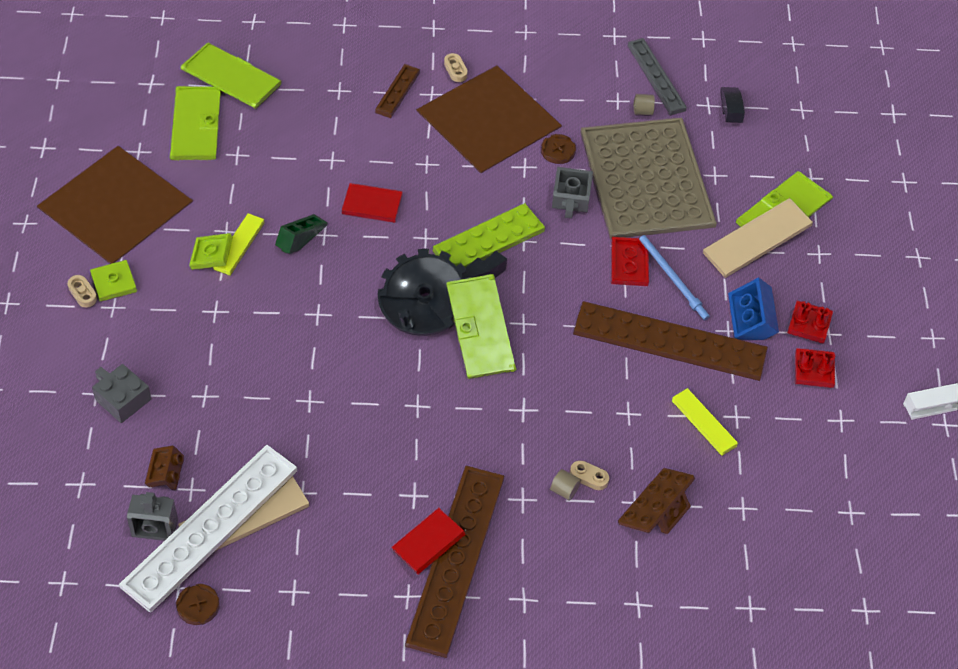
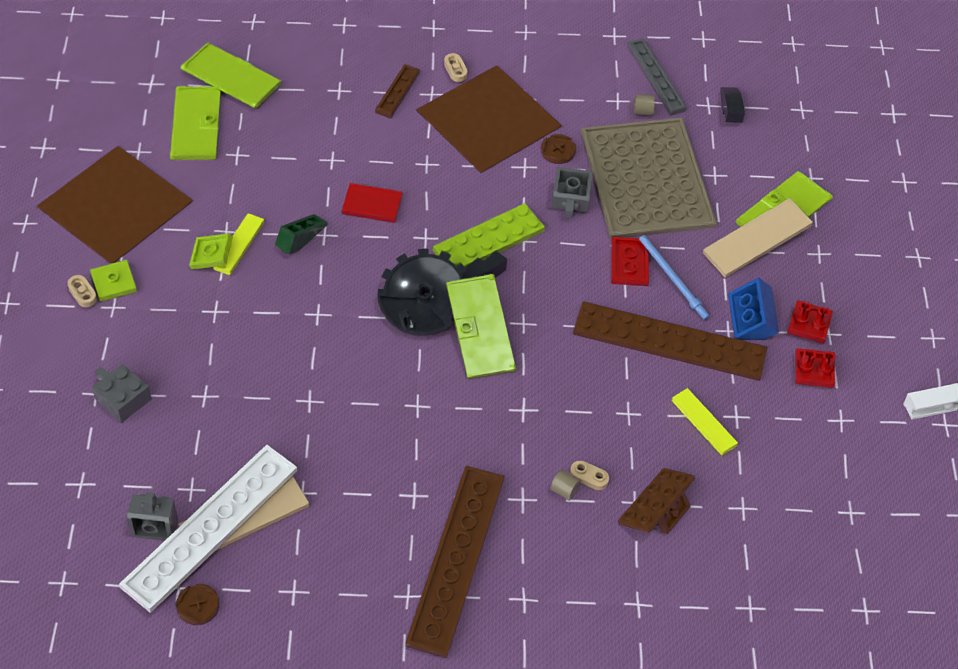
reddish brown bracket [145,445,184,490] -> none
red tile [392,508,466,575] -> none

